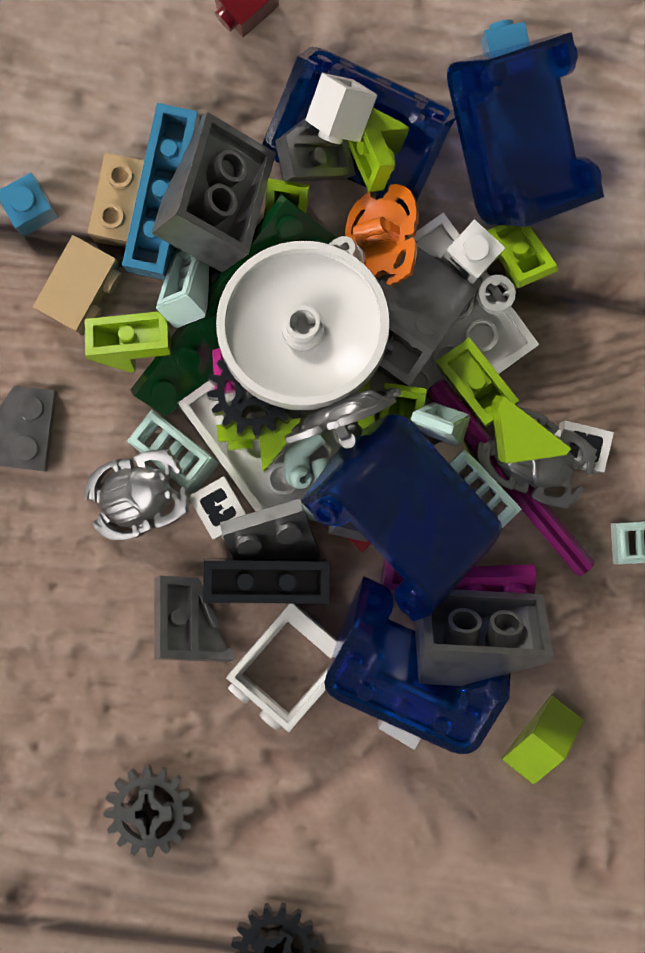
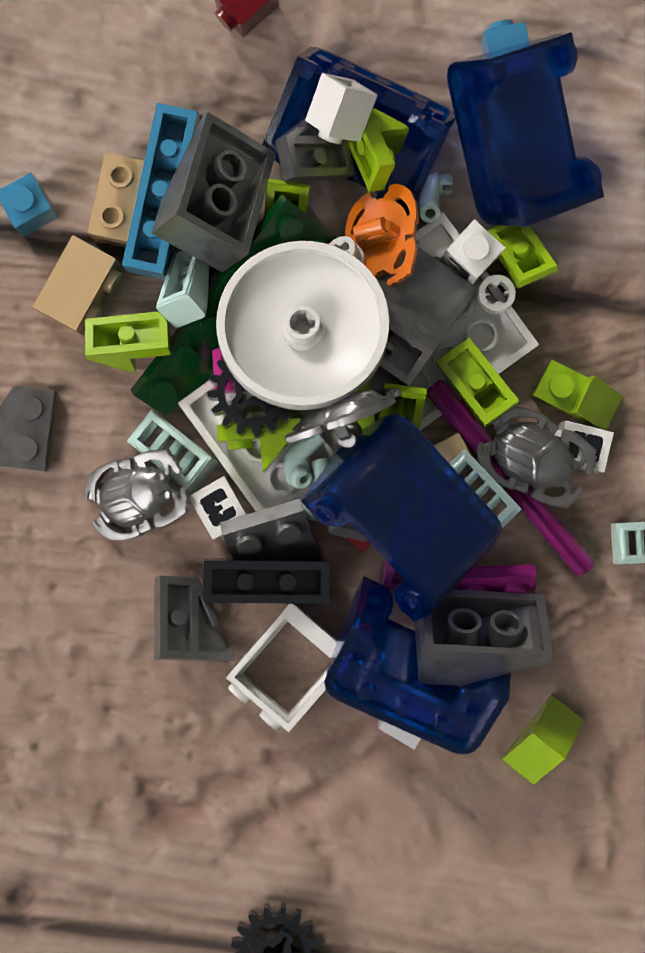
dark grey gear [103,764,195,858] -> none
light aqua slope [411,402,471,445] -> none
lime slope [491,395,571,464] -> none
none -> light aqua arm [419,172,453,223]
none -> lime slope [532,359,623,430]

